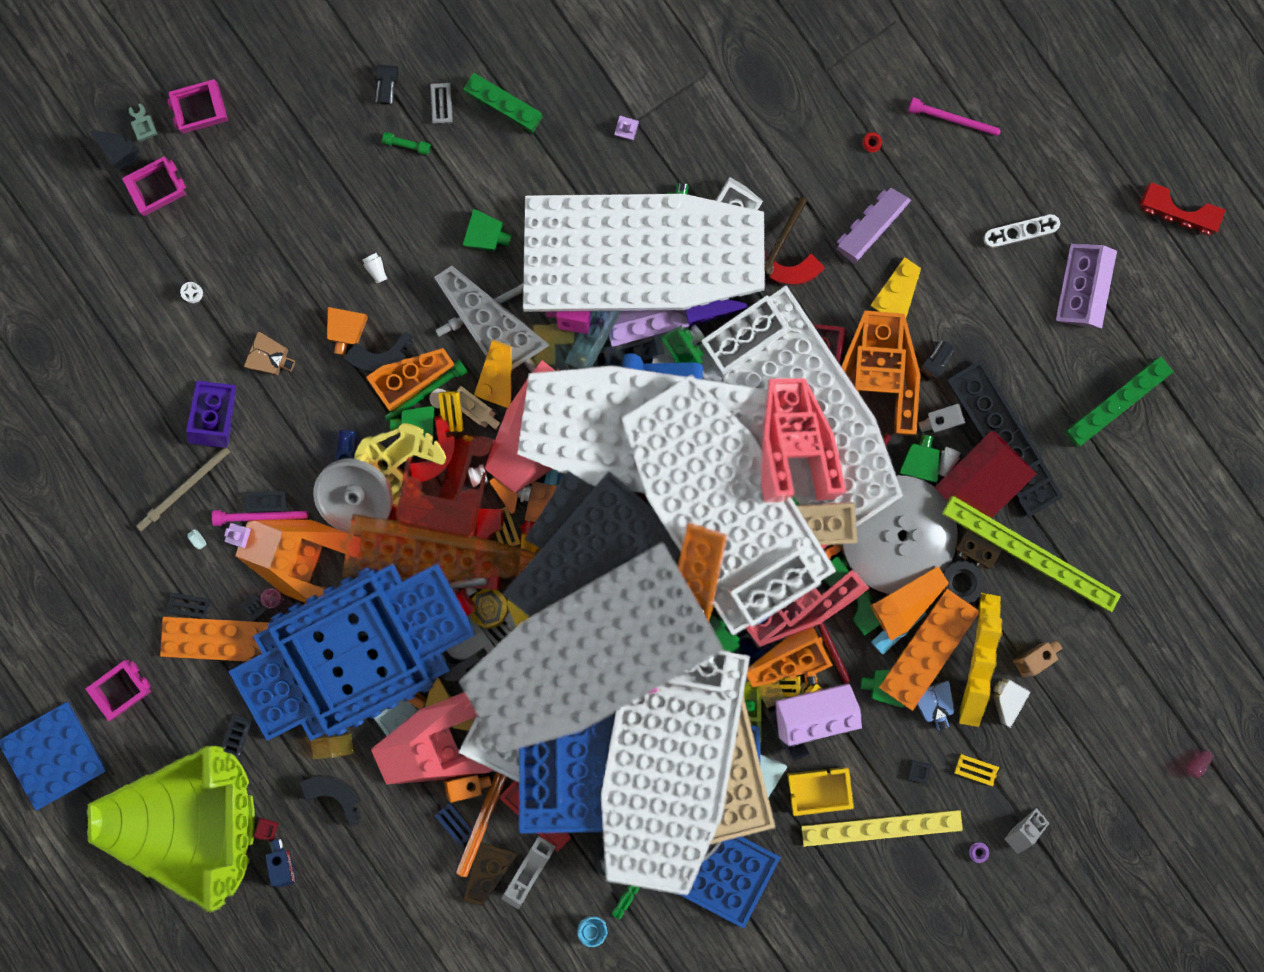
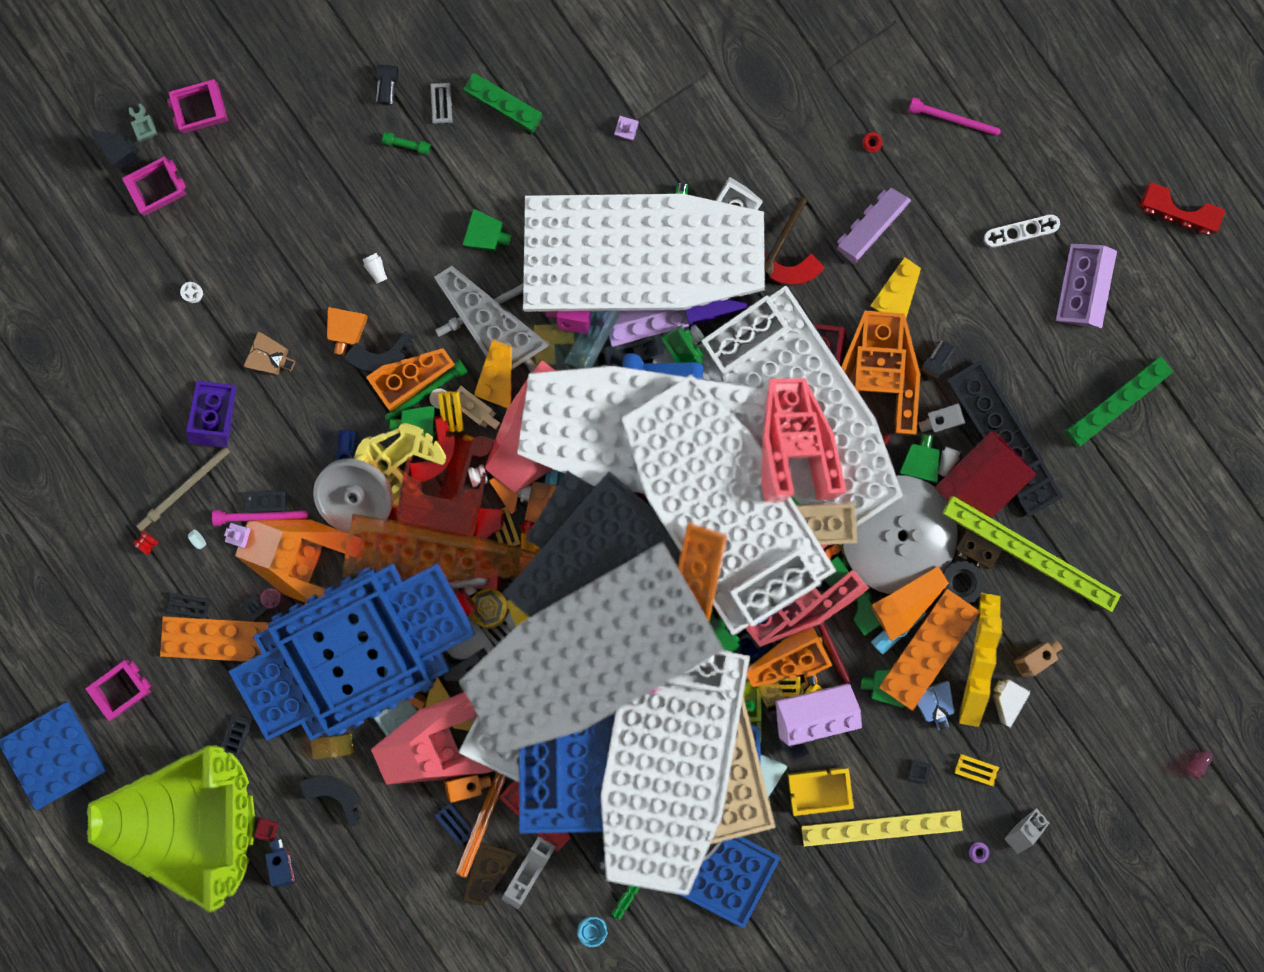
none -> red wheel [133,530,159,555]

